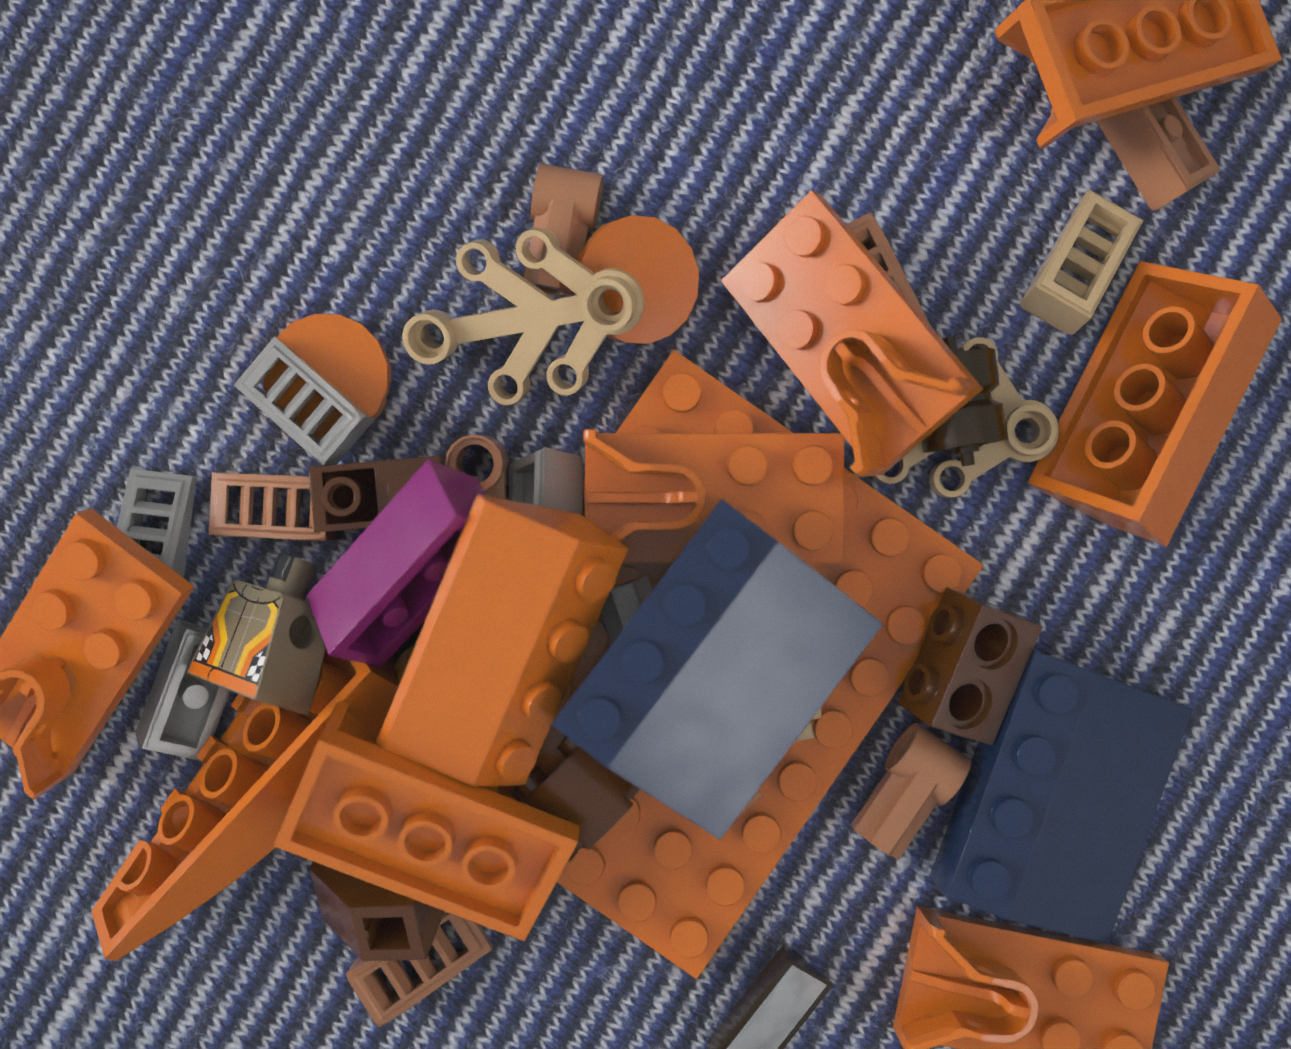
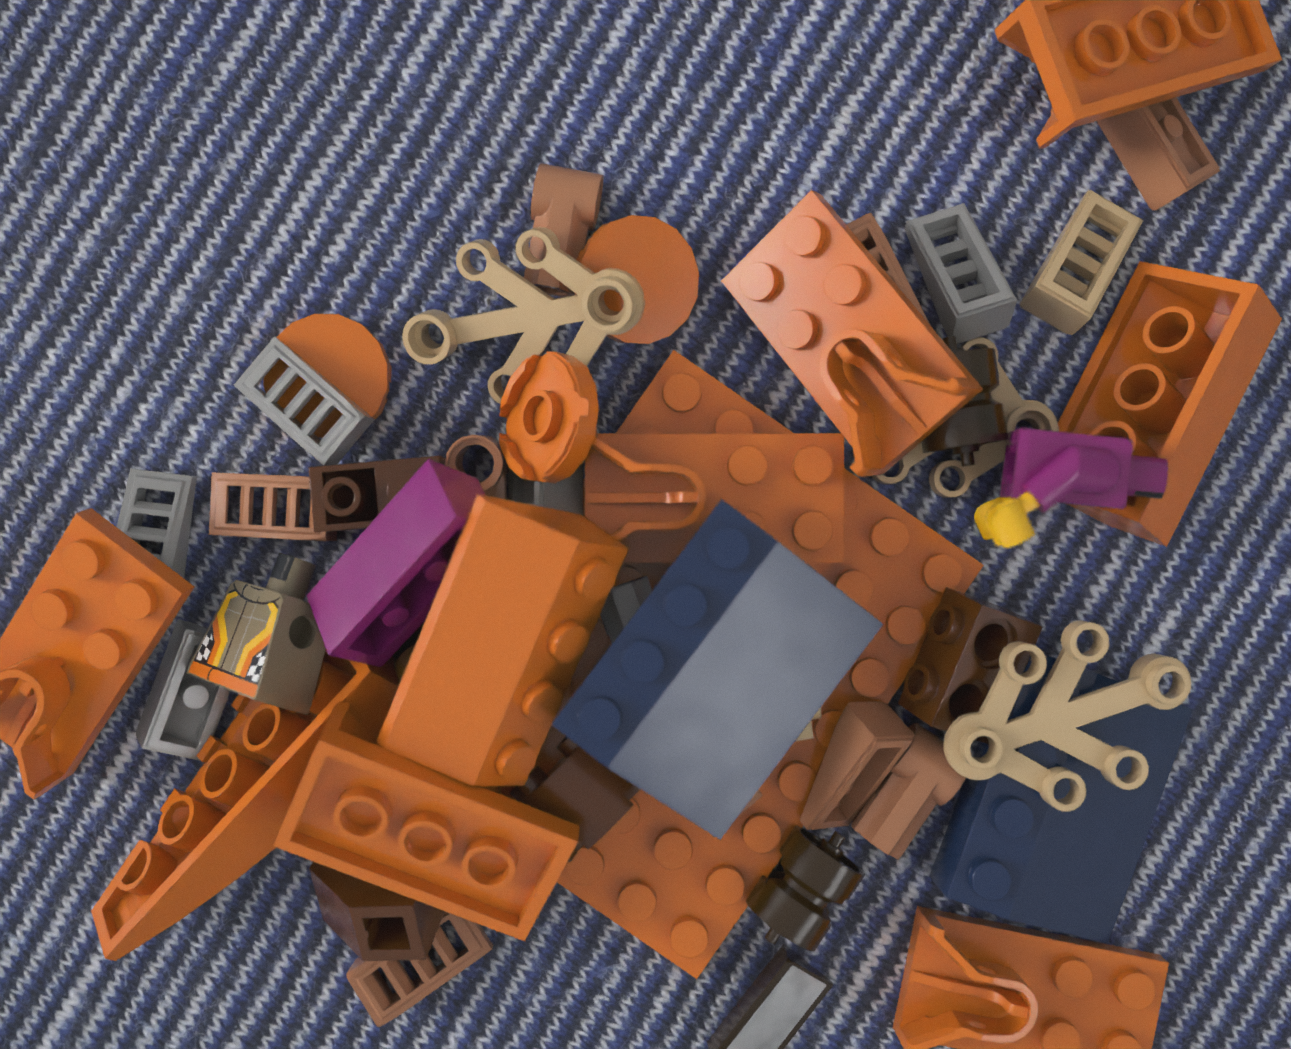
none -> orange tile [499,351,599,484]
none -> dark brown wheel [746,826,865,951]
none -> nougat slope [800,701,915,830]
none -> light grey slope [905,203,1017,344]
none -> tan plant [944,620,1191,812]
none -> magenta torso [974,428,1168,548]

